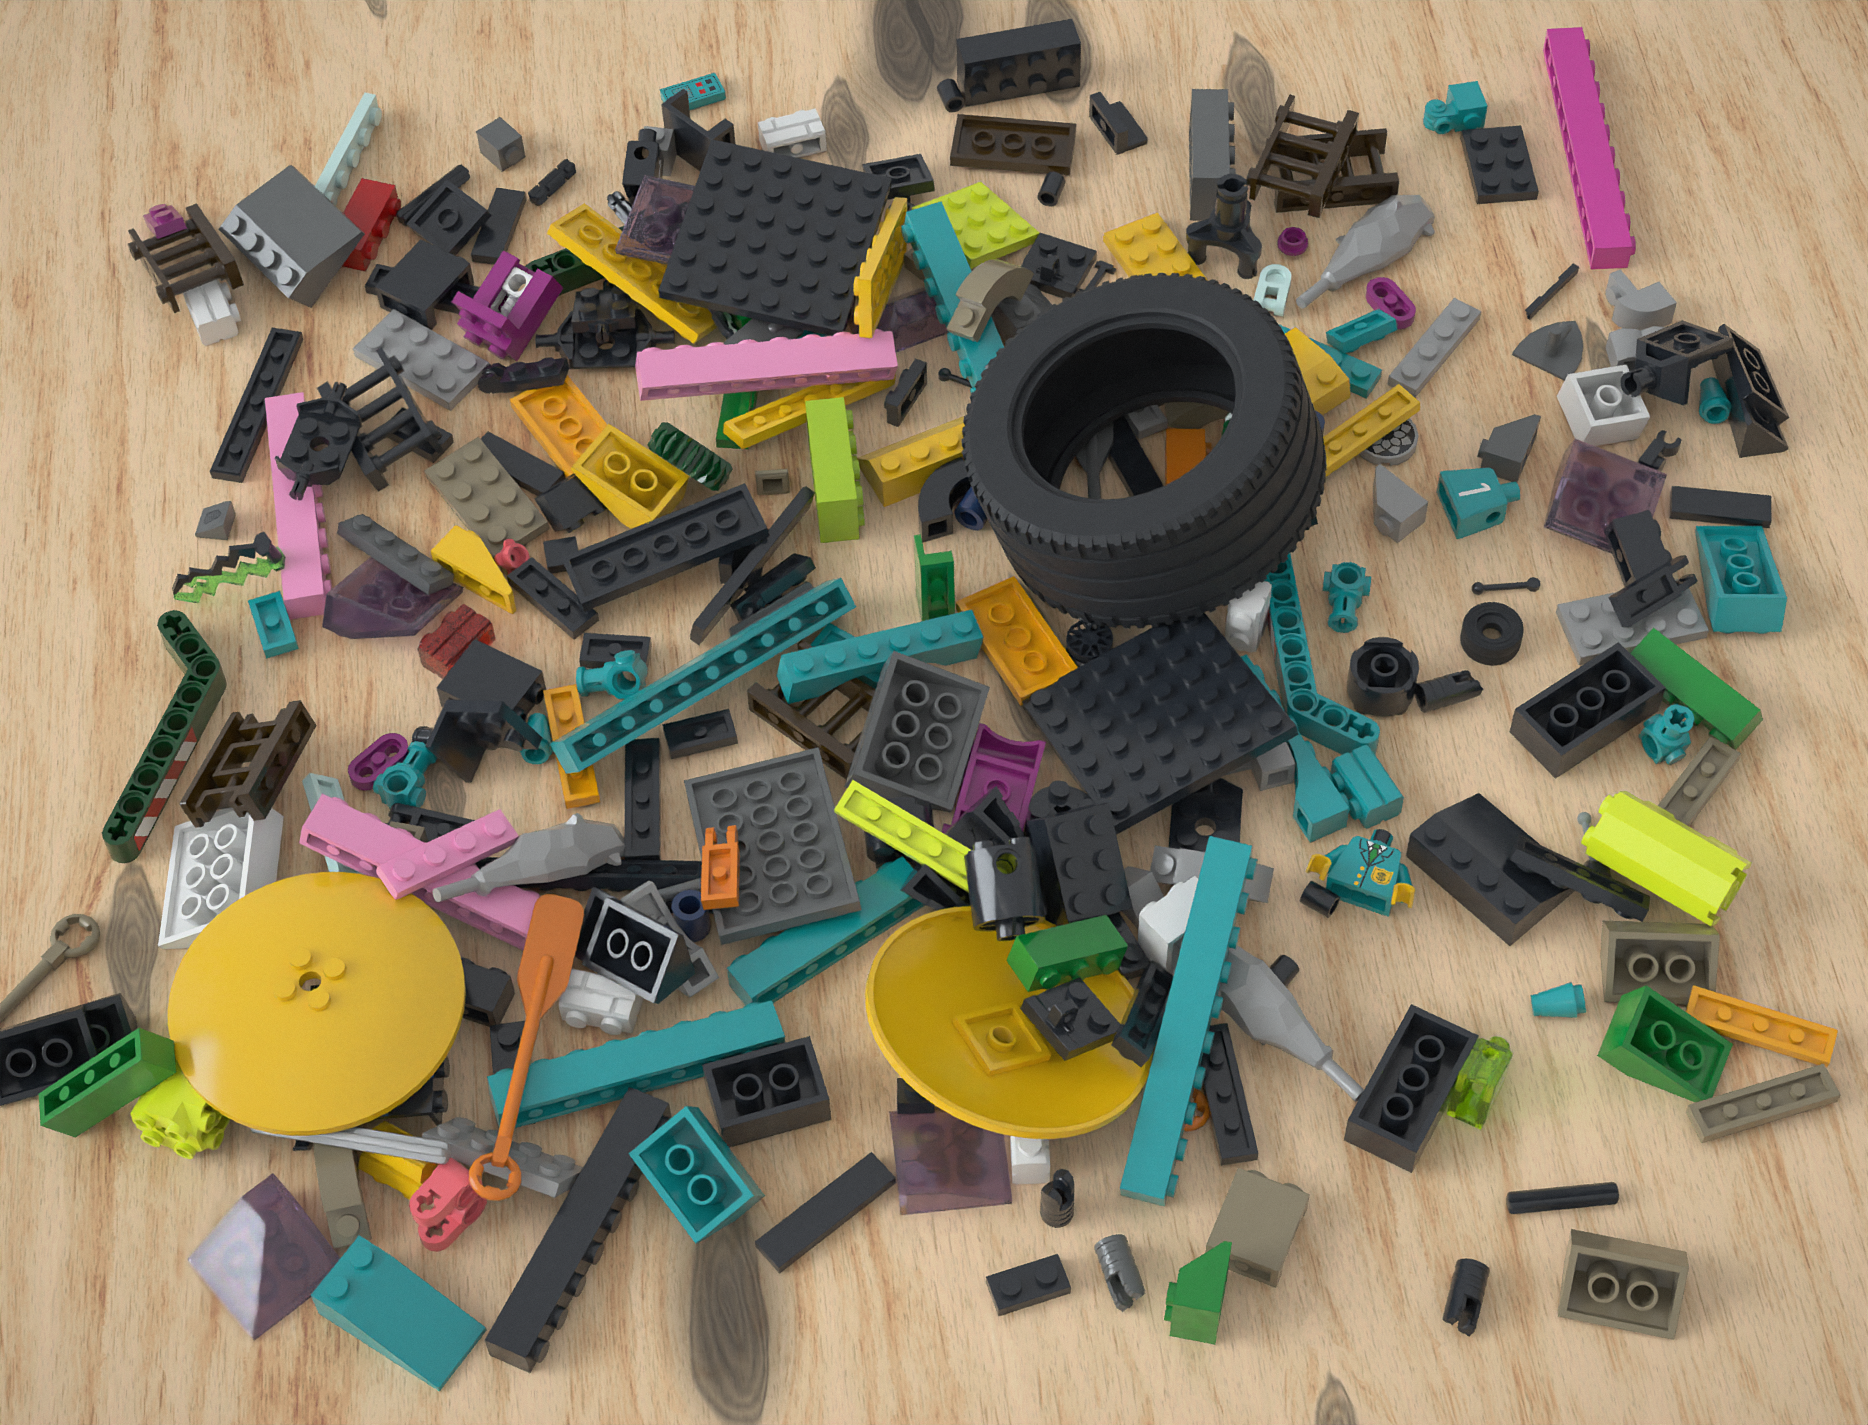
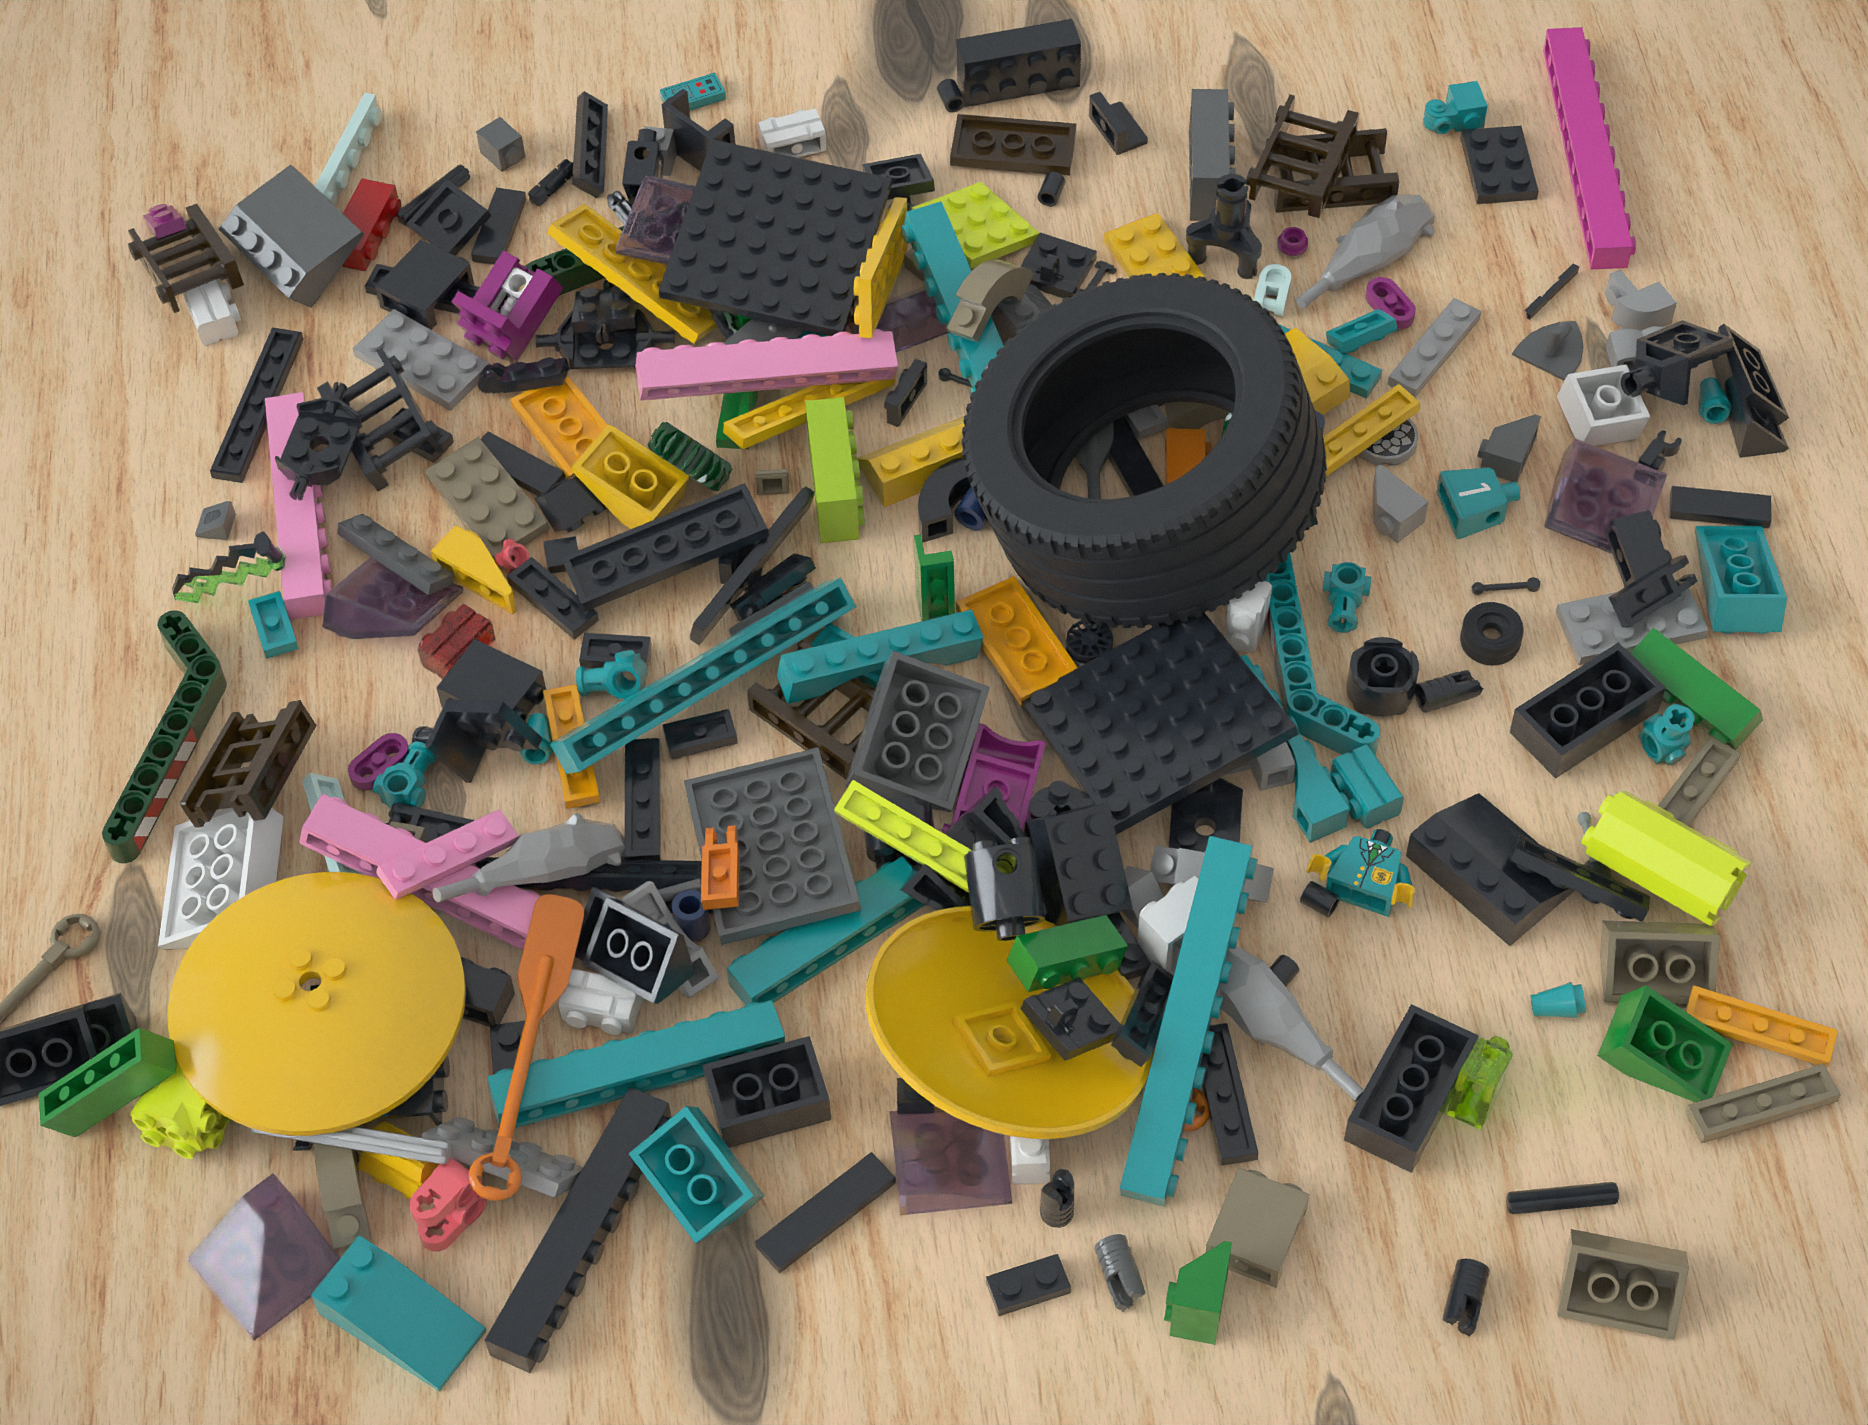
none -> black plate [572,91,608,198]

